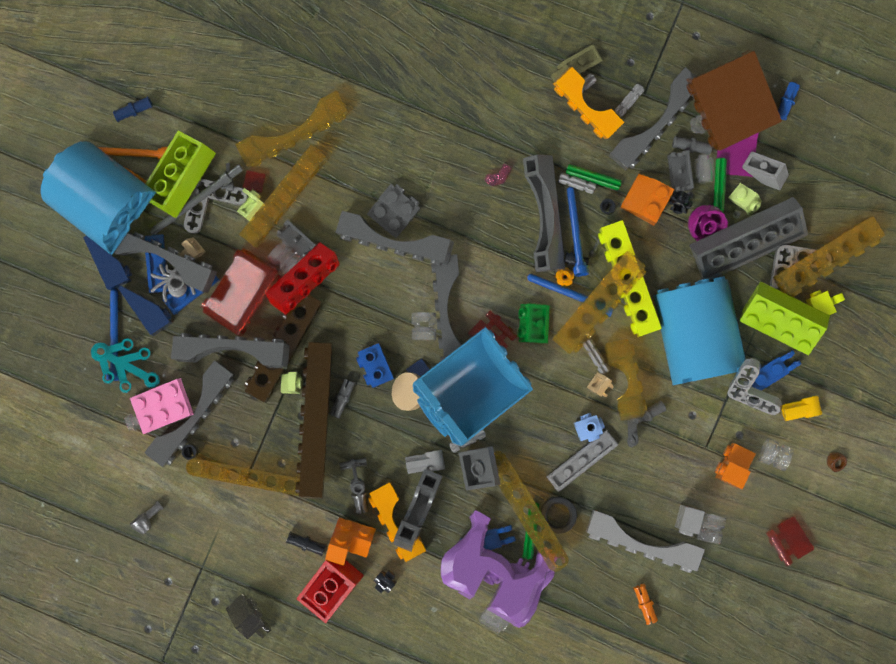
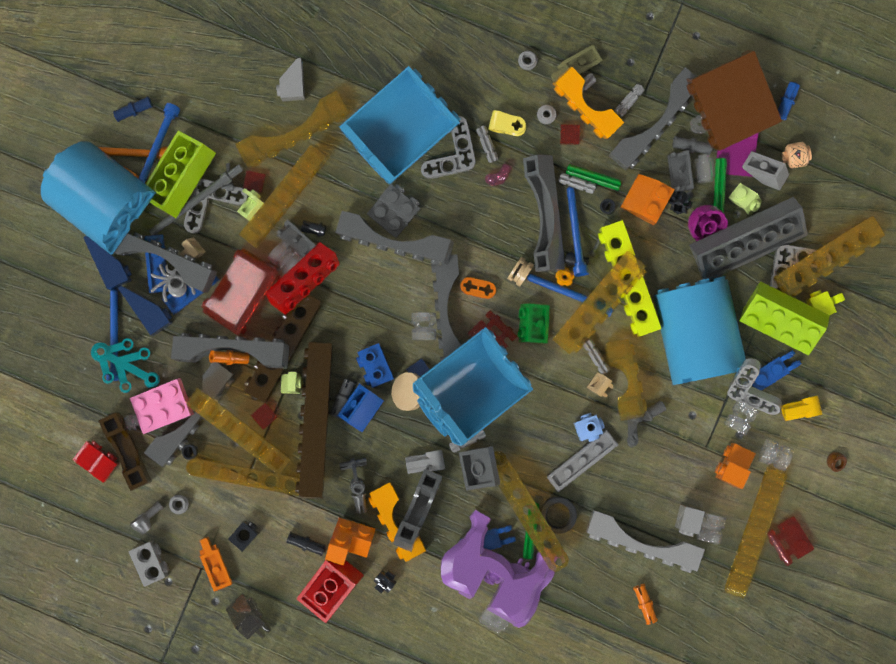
none -> red brick [72,440,120,483]
none -> dark brown arch [98,412,152,491]
none -> light grey brick [128,541,169,587]
none -> blue piece [138,103,181,183]
none -> light grey plate [169,495,189,514]
none -> clear yellow brick [186,387,291,475]
none -> orange hinge [199,537,233,592]
none -> orange pin [209,350,249,365]
none -> black brick [228,521,259,552]
none -> clear red tile [251,403,278,430]
none -> light grey slope [276,58,305,101]
none -> black pin [301,220,326,237]
none -> blue brick [338,384,384,432]
none -> dark azure cylinder [339,66,460,185]
none -> light grey beam [421,116,475,179]
none -> orange beam [460,277,496,299]
none -> light grey axle [477,126,498,163]
none -> light yellow piece [488,110,526,136]
none -> tan wheel [507,256,534,287]
none -> light grey plate [518,51,537,70]
none -> light grey plate [537,105,556,124]
none -> clear red tile [560,125,580,145]
none -> clear wheel [724,400,759,436]
none -> clear yellow beam [724,466,787,599]
none -> light nougat head [782,142,812,168]

